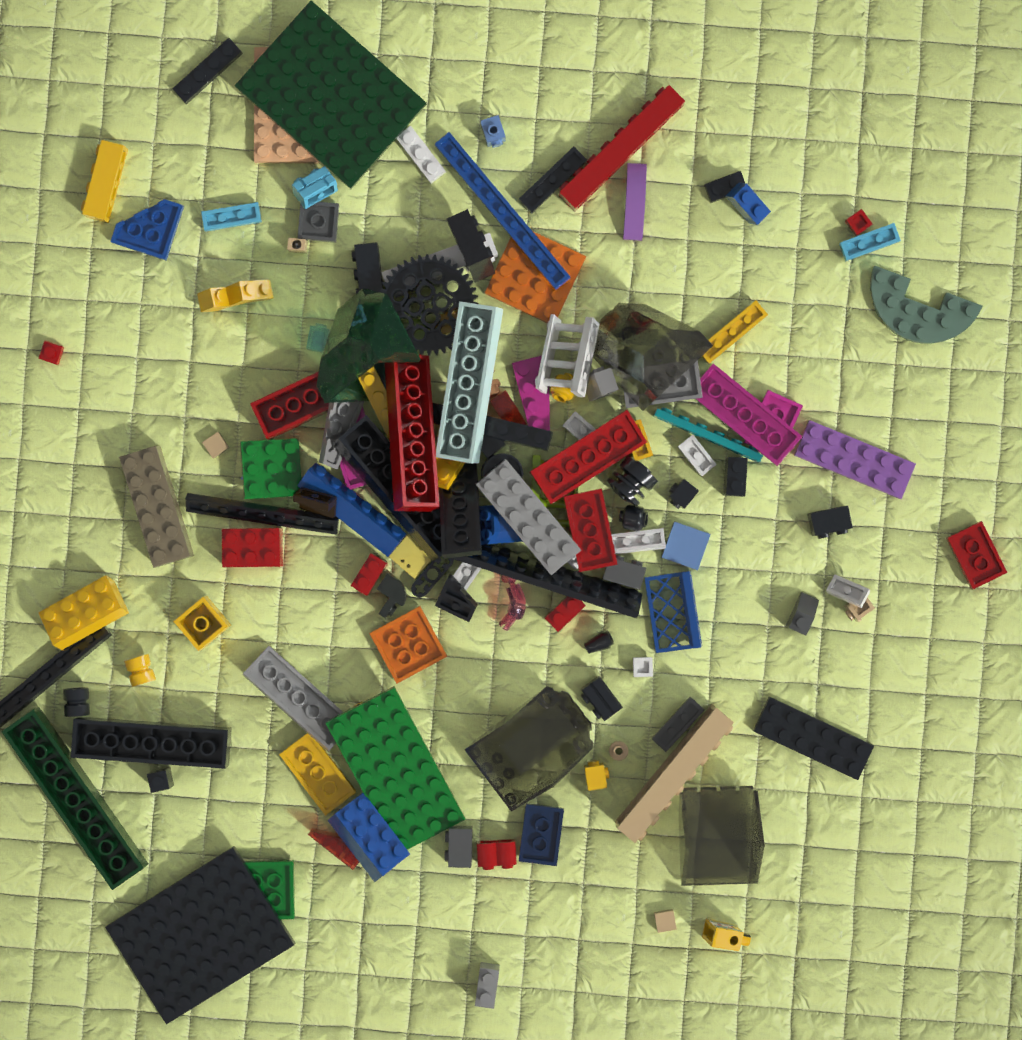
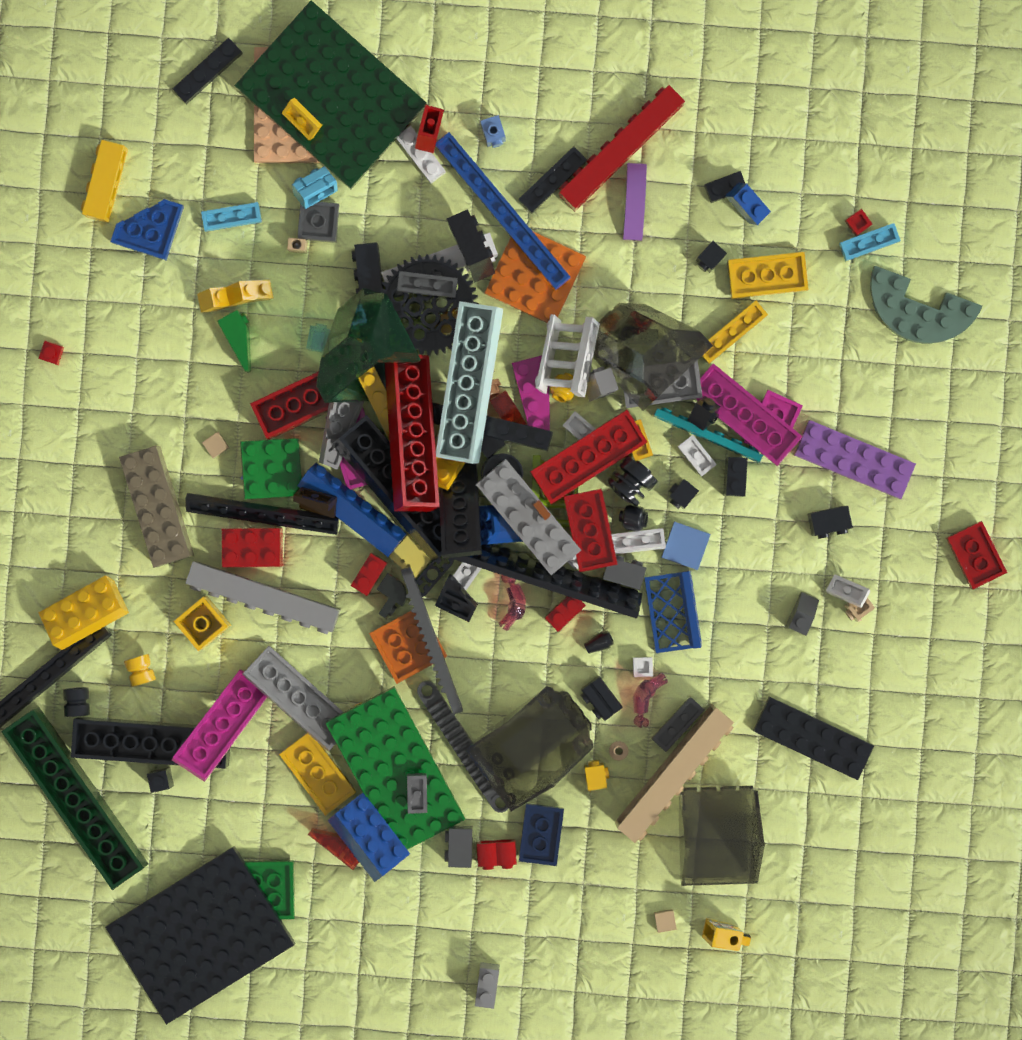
none -> dark pink plate [172,669,267,782]
none -> light grey brick [185,561,341,634]
none -> green slope [217,310,251,373]
none -> yellow plate [282,98,322,140]
none -> dark grey plate [397,271,458,298]
none -> dark grey gear [401,567,463,715]
none -> flat silver plate [407,773,427,814]
none -> red brick [415,105,444,153]
none -> dark grey gear [417,681,510,813]
none -> dark orange tile [532,500,551,520]
none -> clear pink arm [633,673,668,728]
none -> black brick [688,396,721,431]
none -> black brick [696,241,727,273]
none -> yellow plate [727,252,809,299]

